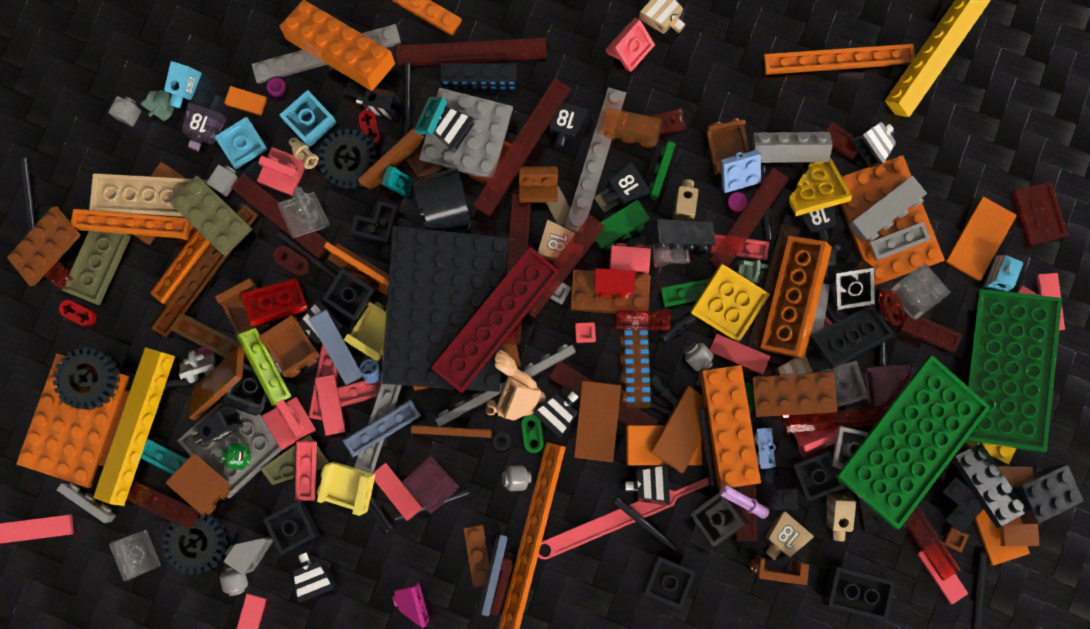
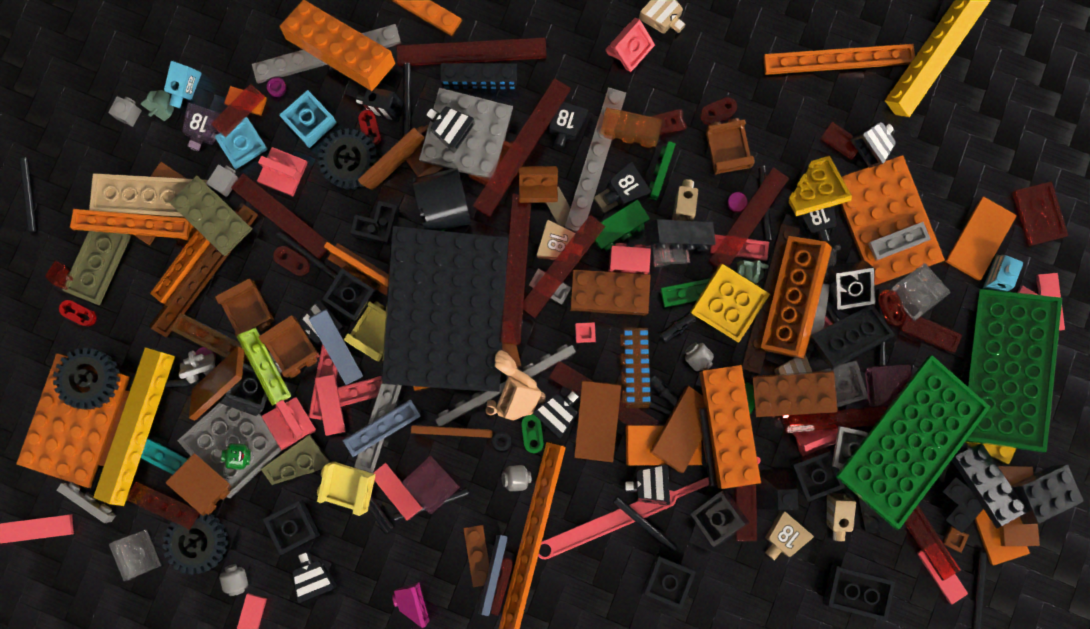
dark orange plate [7,207,81,286] -> none
black torso [192,409,244,445] -> none
light grey slope [224,536,273,575] -> none
red plate [240,278,308,326] -> none
clear bracket [278,187,329,238] -> none
tan piece [289,138,319,169] -> none
coral tile [295,441,317,500] -> none
medium blue wheel [360,359,382,384] -> none
teal plate [382,166,414,197] -> none
teal plate [414,97,447,135] -> none
dark red plate [431,247,560,393] -> none
red brick [594,269,635,299] -> none
clear red plate [616,309,672,330] -> none
coral tile [710,334,771,375] -> none
lavender axle [719,485,769,519] -> none
light blue plate [721,150,761,193] -> none
dark orange panel [750,555,809,585] -> none
light grey brick [751,132,833,163] -> none
light blue plate [754,428,776,469] -> none
light grey brick [848,176,927,243] -> none
none -> clear red plate [211,84,265,138]
none -> clear red plate [701,97,737,125]

